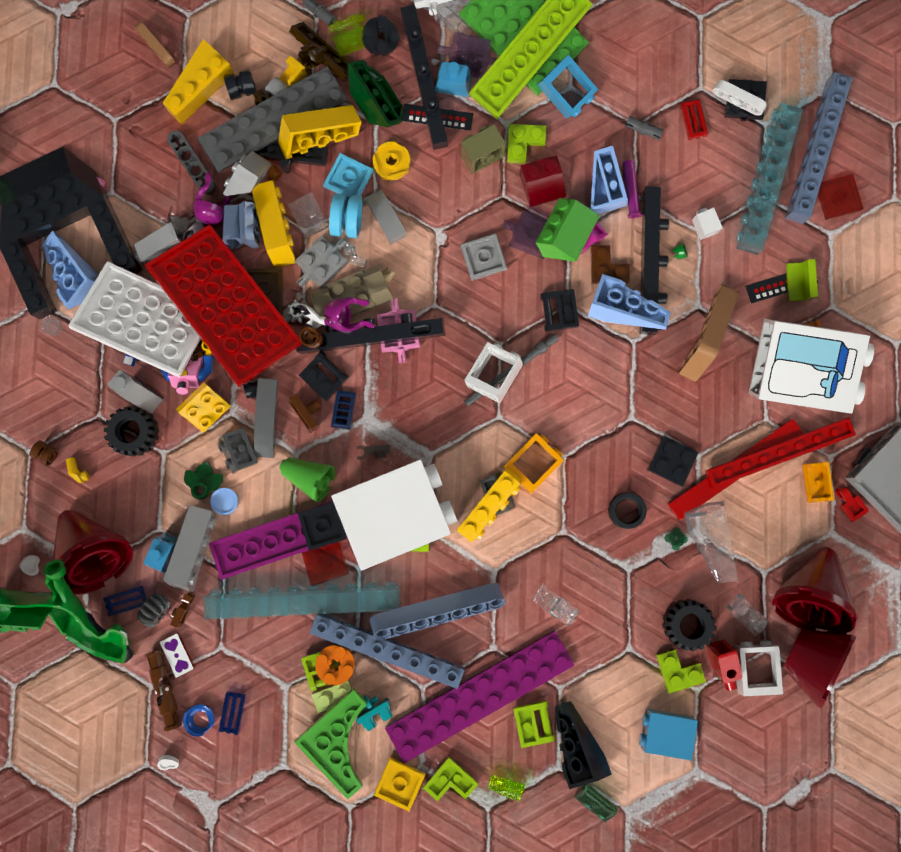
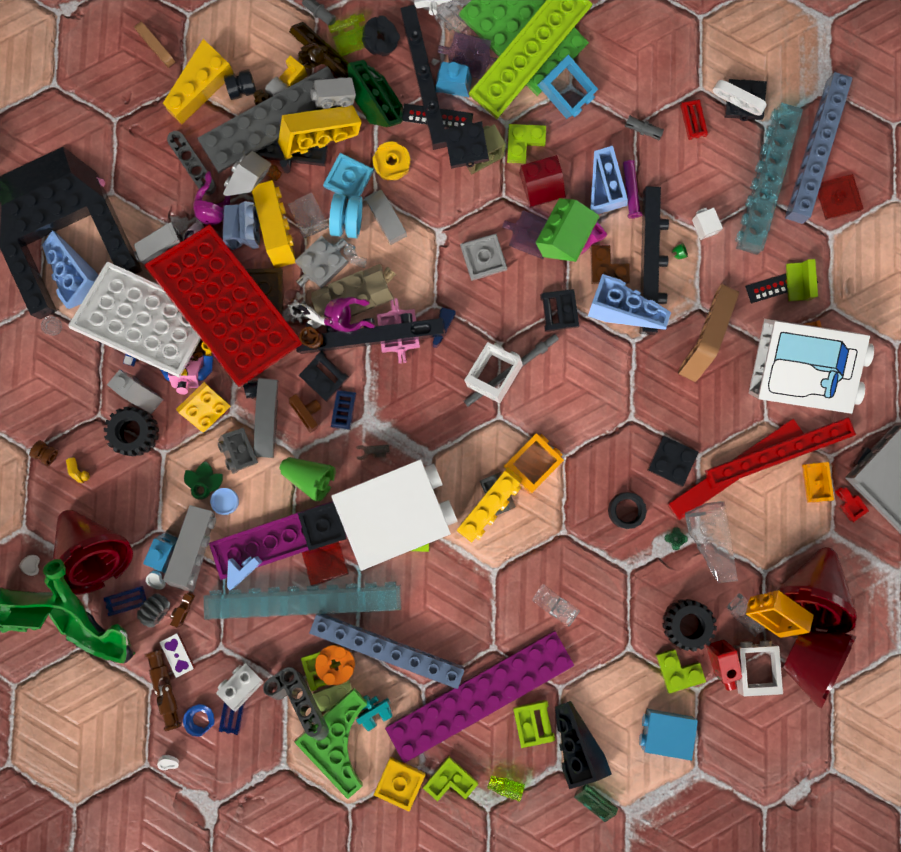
sand blue beam [370,583,505,640] -> none
none -> white piece [146,571,166,590]
none -> white brick [216,663,264,711]
none -> light blue slope [227,556,263,590]
none -> dark grey beam [263,667,329,740]
none -> light grey brick [310,77,356,109]
none -> dark blue slope [433,308,456,348]
none -> black plate [444,121,489,169]
none -> light orange window [745,590,814,638]

